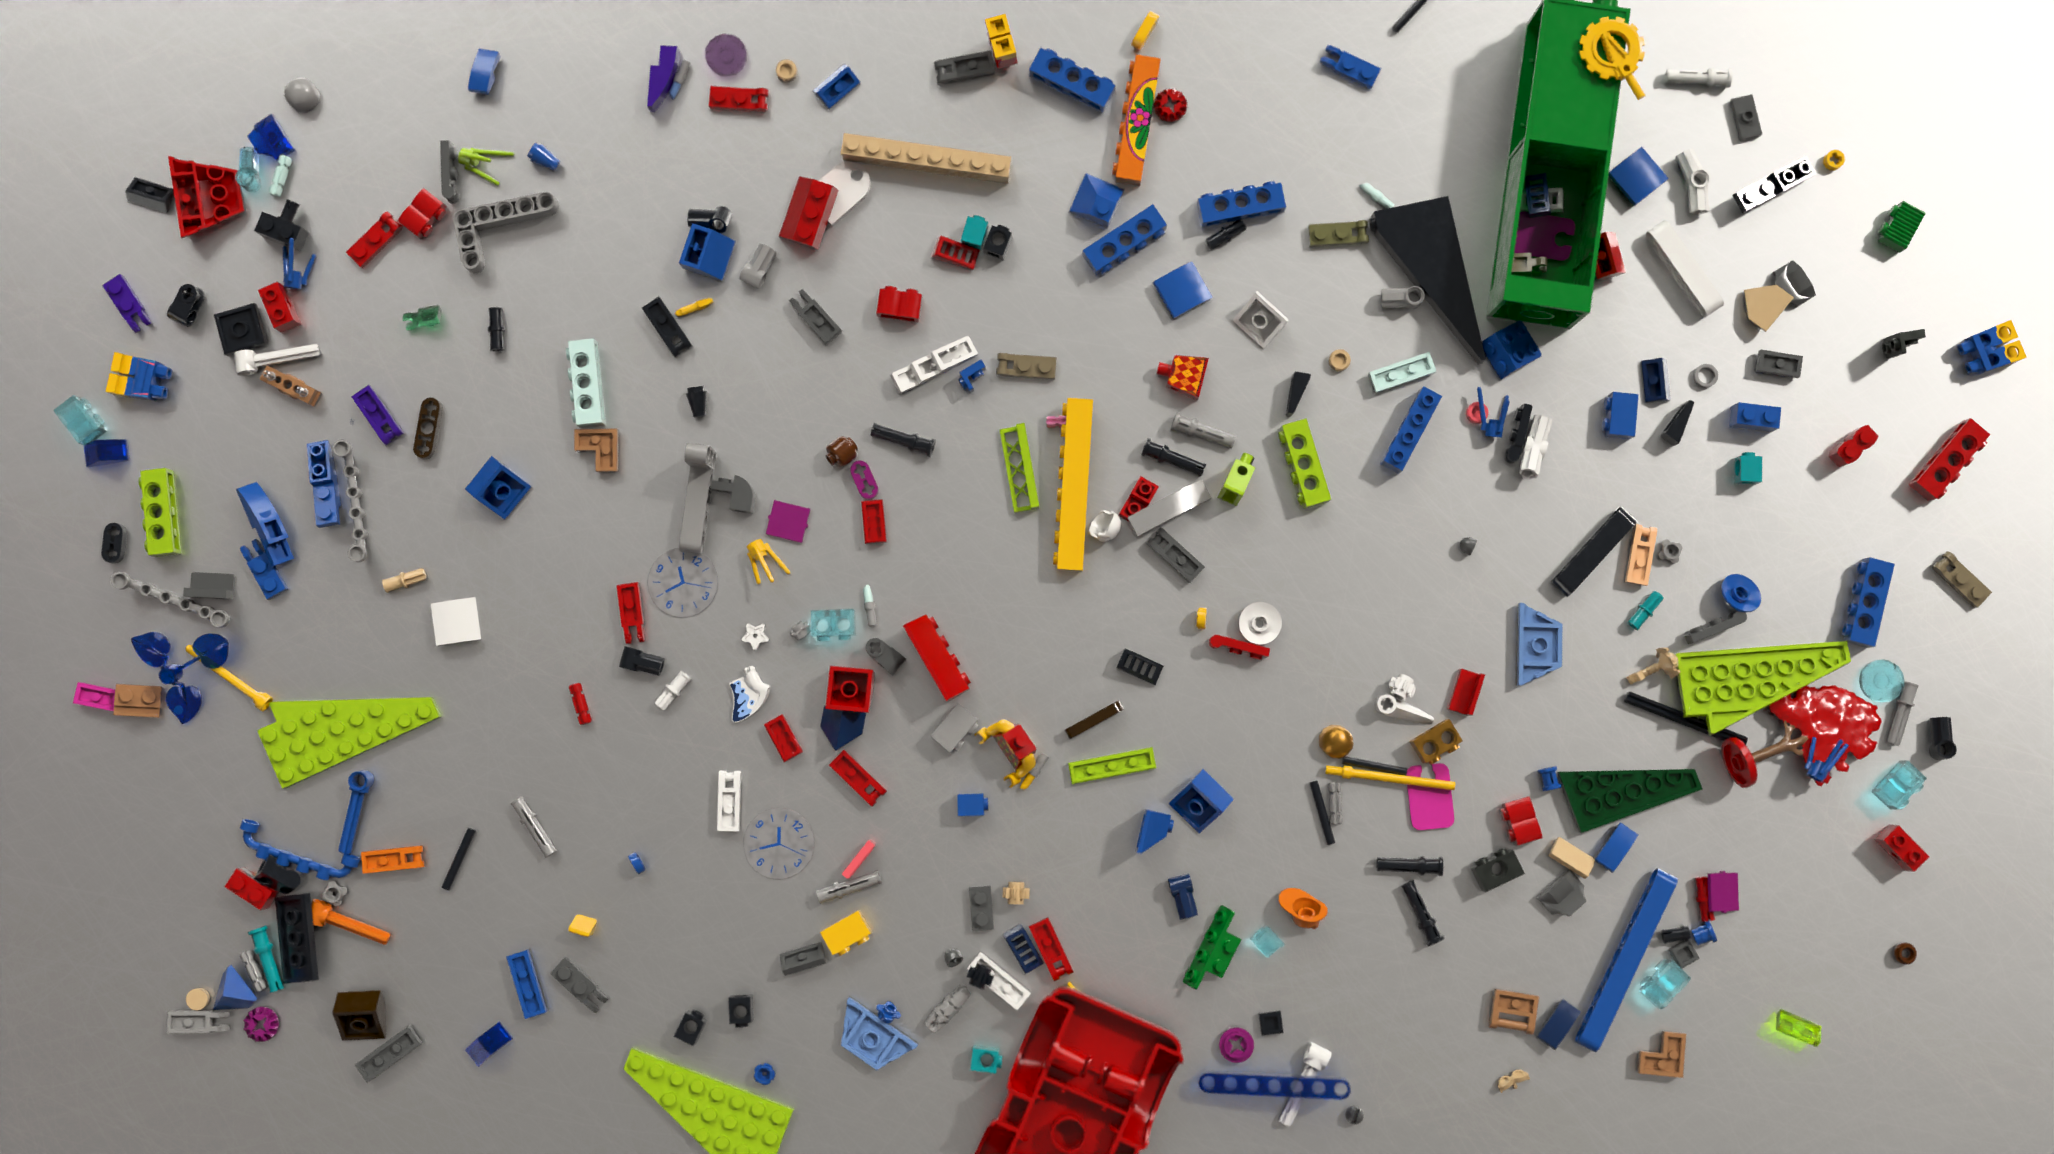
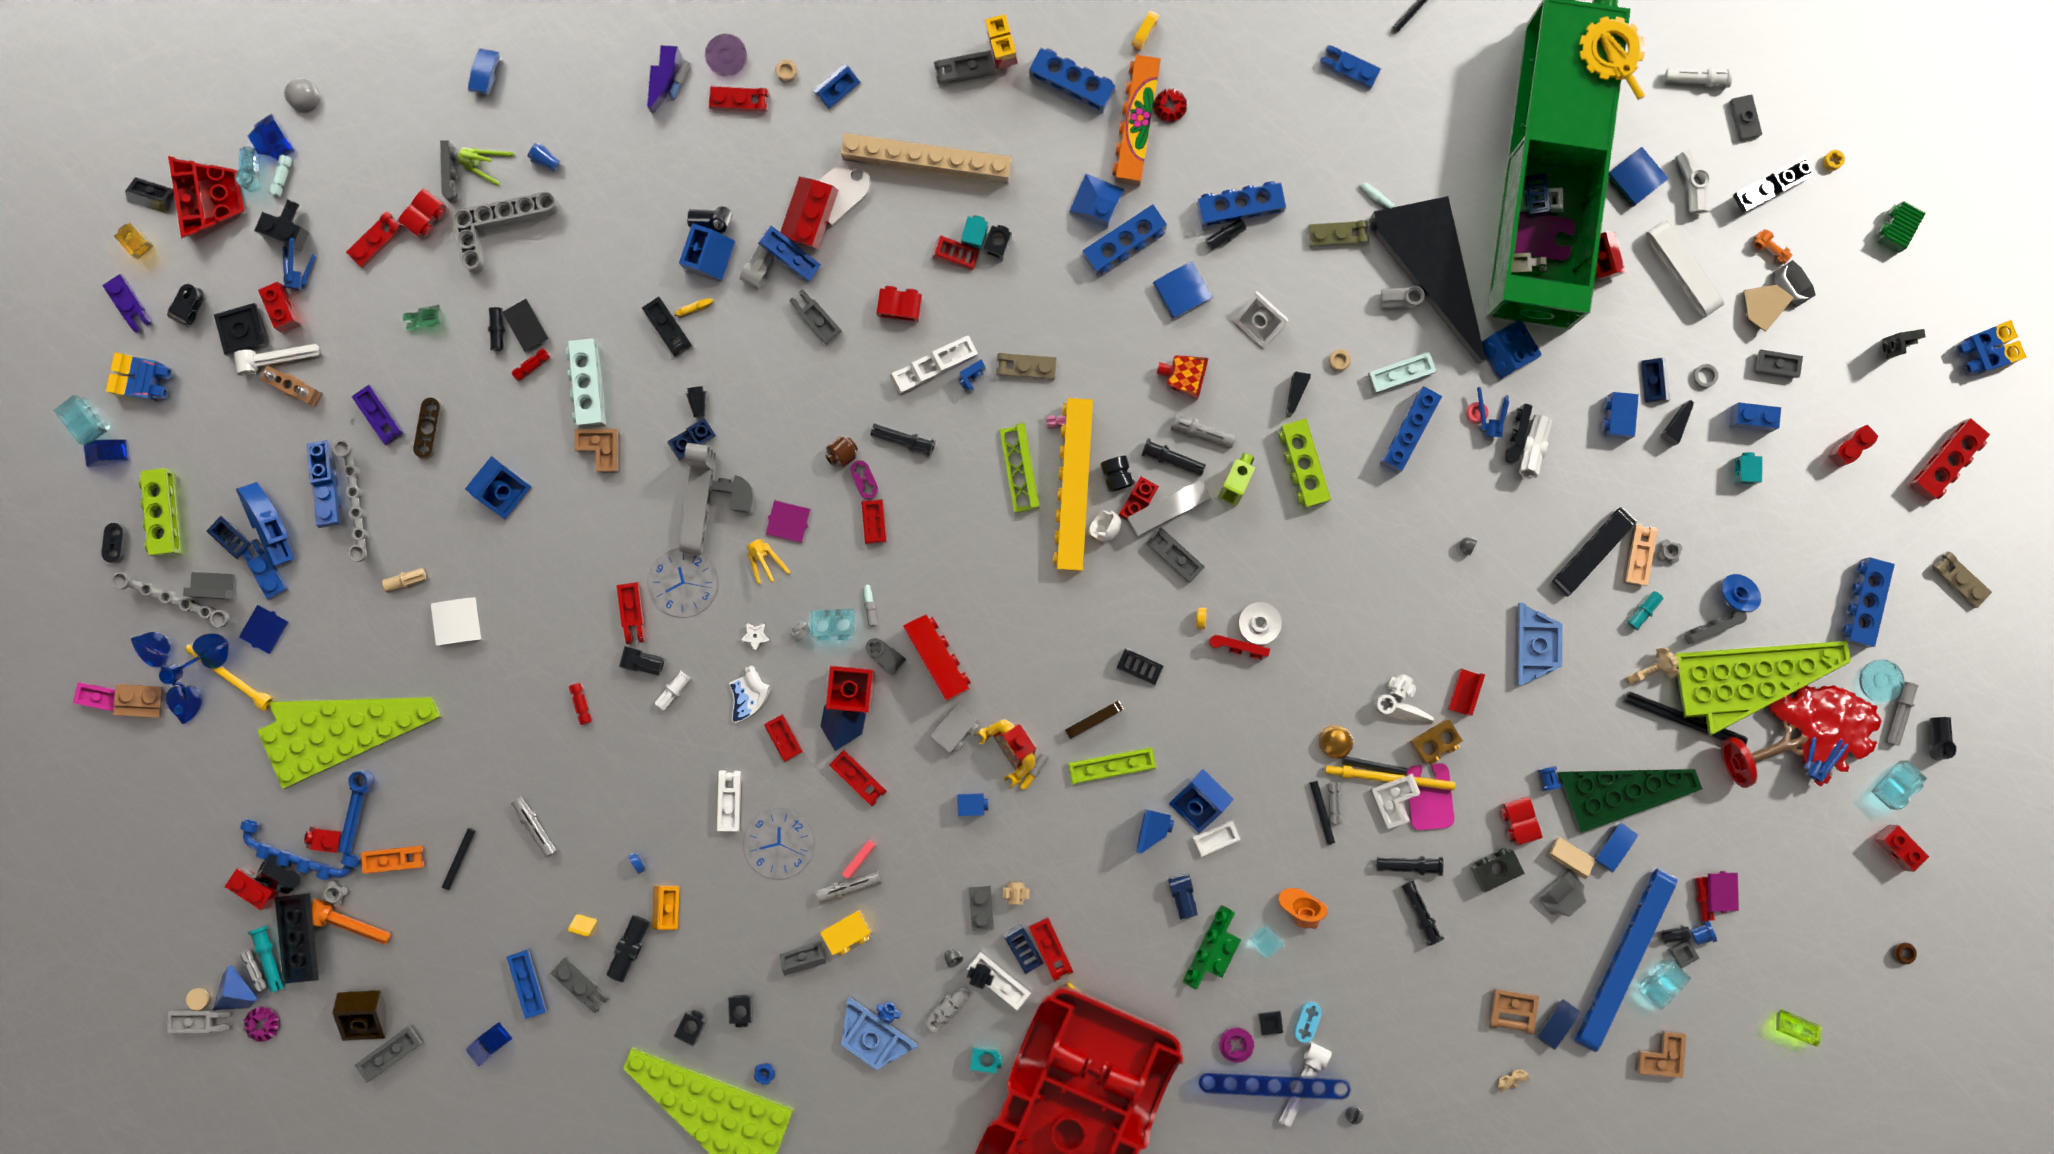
none -> clear yellow brick [114,223,154,259]
none -> dark blue slope [206,516,252,560]
none -> clear blue piece [239,605,289,654]
none -> red bracket [304,826,341,853]
none -> black piece [502,299,549,352]
none -> red axle [511,348,550,381]
none -> black piece [606,915,650,983]
none -> light orange slope [652,886,680,930]
none -> dark blue slope [668,418,716,460]
none -> blue plate [758,225,821,282]
none -> black wheel [1100,455,1135,492]
none -> white tile [1192,820,1240,857]
none -> medium azure beam [1294,1001,1322,1043]
none -> white plate [1372,774,1421,829]
none -> orange bar [1753,229,1793,264]

